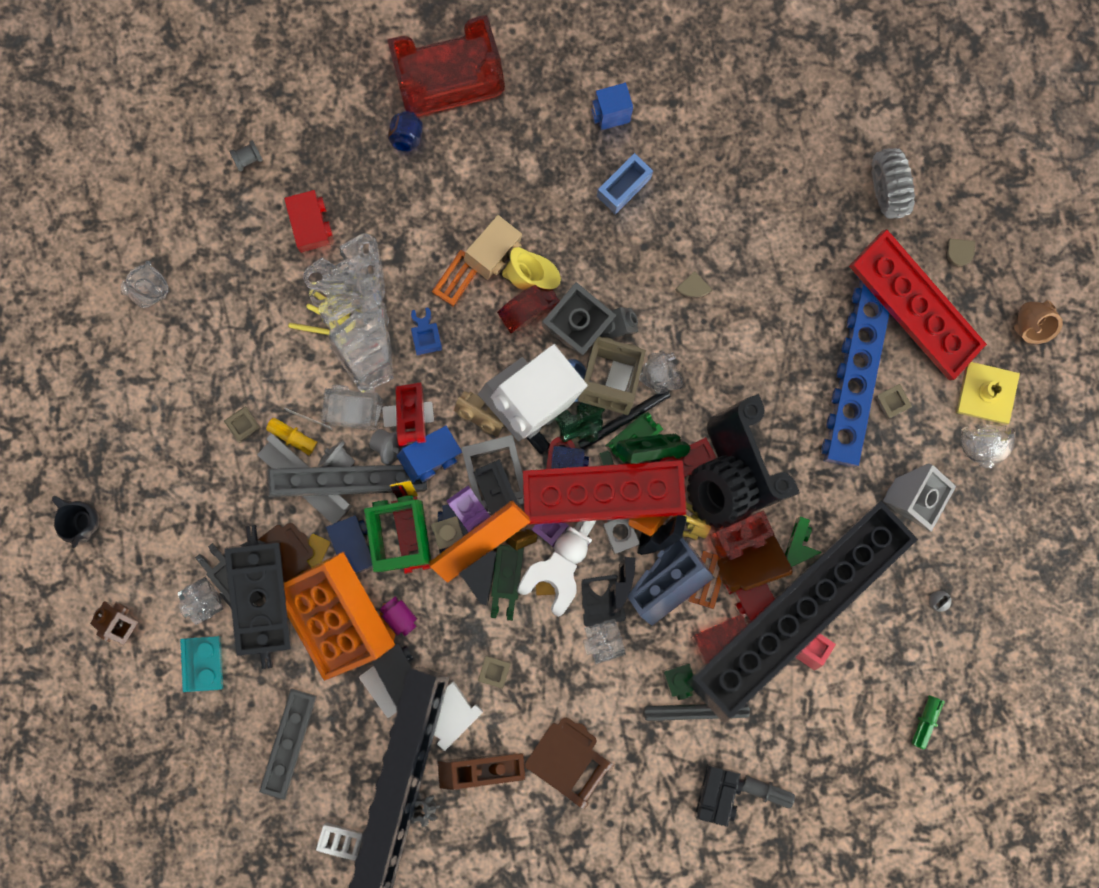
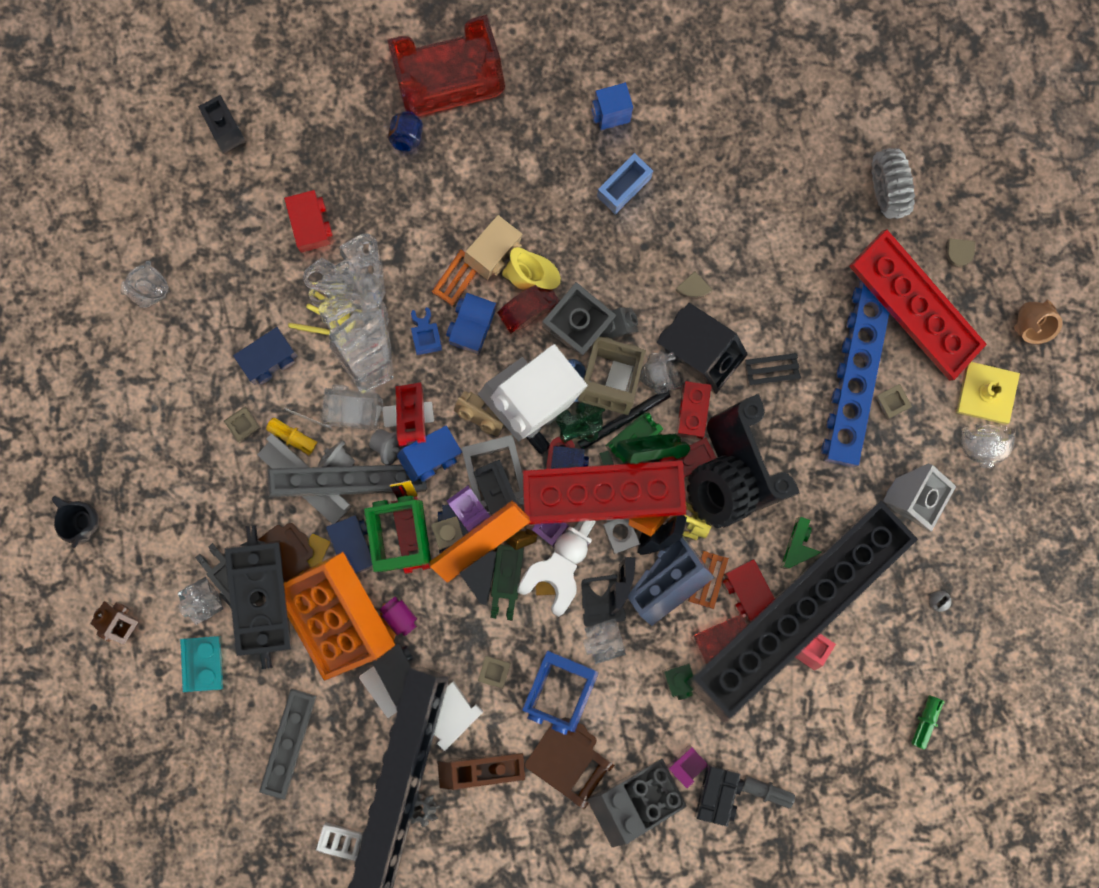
dark grey bush [230,140,263,172] -> none
dark grey axle [644,704,750,721] -> none
clear red brick [709,510,775,561] -> none
reddish brown piece [717,521,793,592] -> none
none -> black plate [198,95,246,154]
none -> dark blue brick [233,327,298,385]
none -> blue brick [446,293,497,355]
none -> blue window [522,651,599,735]
none -> dark grey slope [587,758,687,847]
none -> black slope [657,302,748,394]
none -> magenta panel [667,745,707,789]
none -> red brick [676,381,712,440]
none -> black tile [745,353,801,387]

